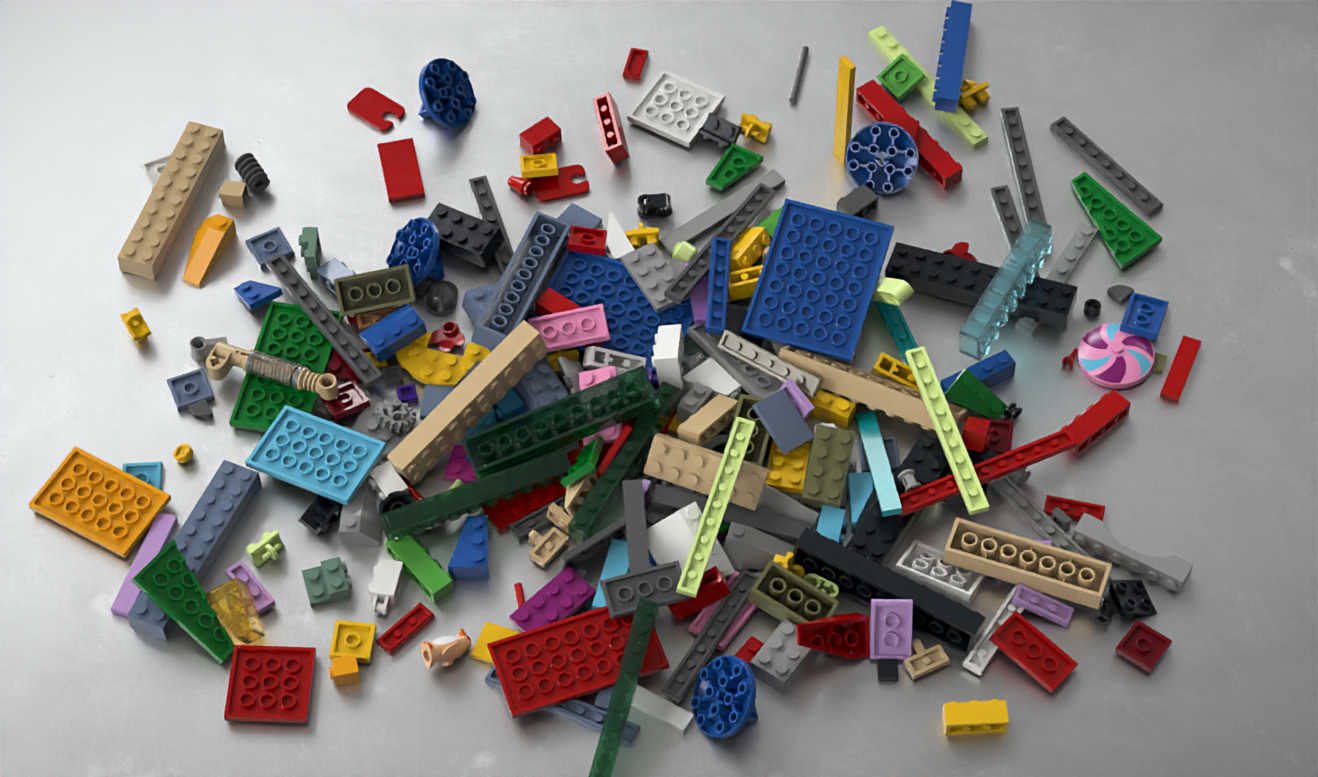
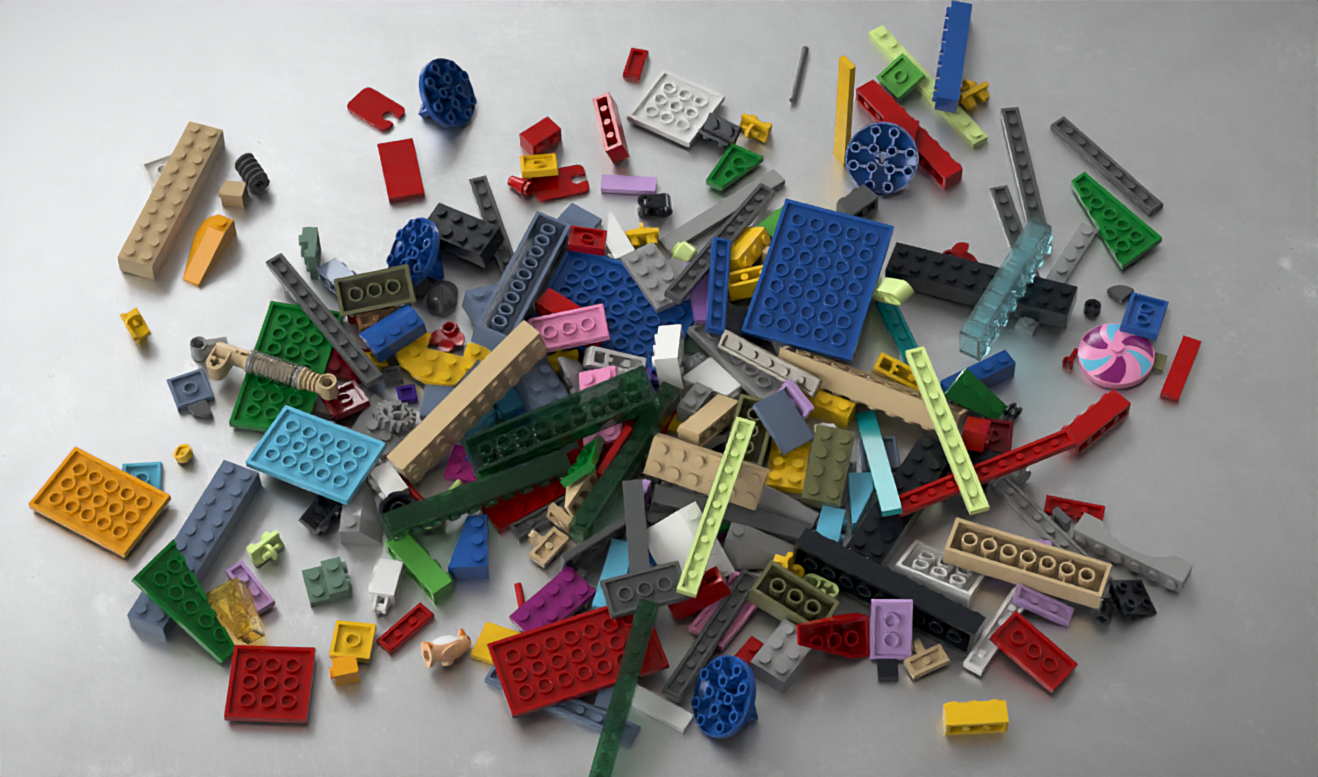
lavender tile [111,512,177,617] -> none
blue wing [234,280,283,311] -> none
sand blue tile [245,227,295,270] -> none
light grey bush [898,469,921,493] -> none
dark red plate [1115,619,1172,673] -> none
none -> lavender tile [601,174,657,195]

